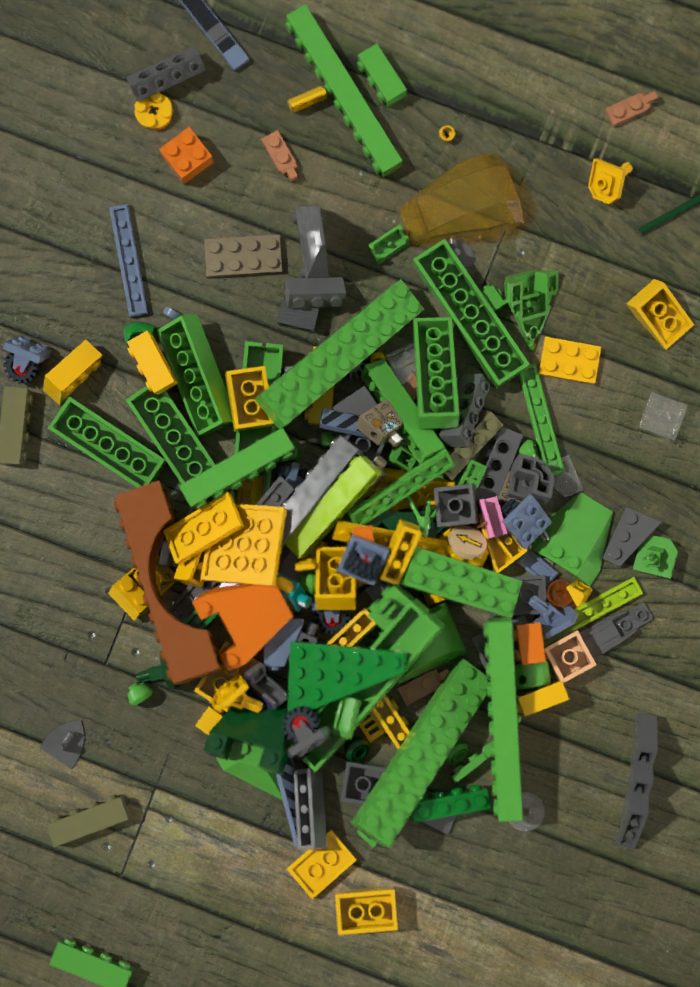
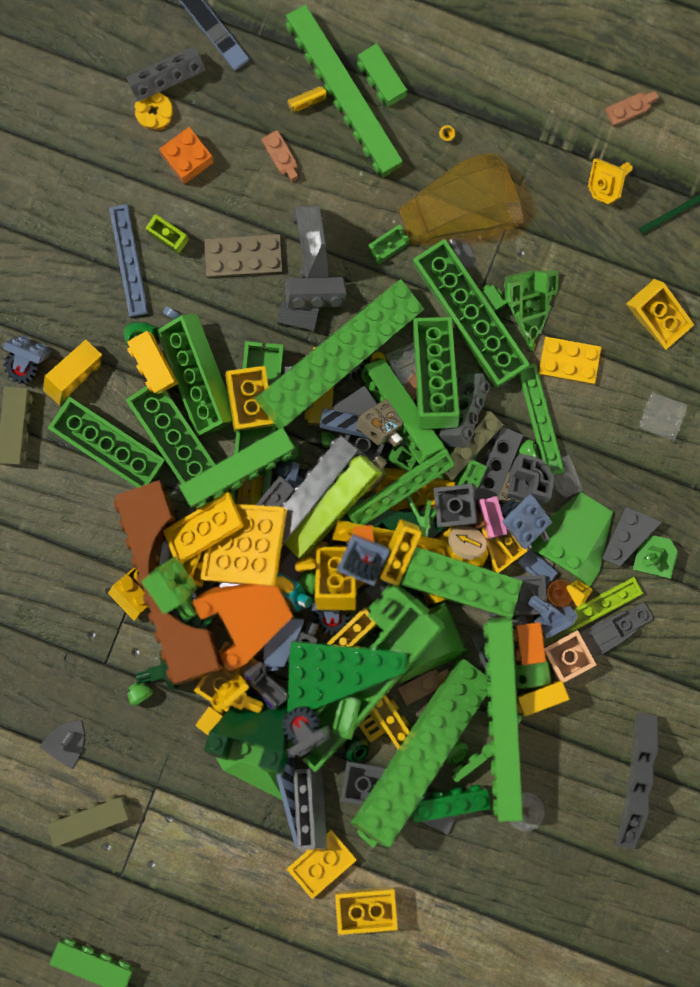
none -> bright green brick [141,556,198,620]
none -> lime brick [146,214,188,254]

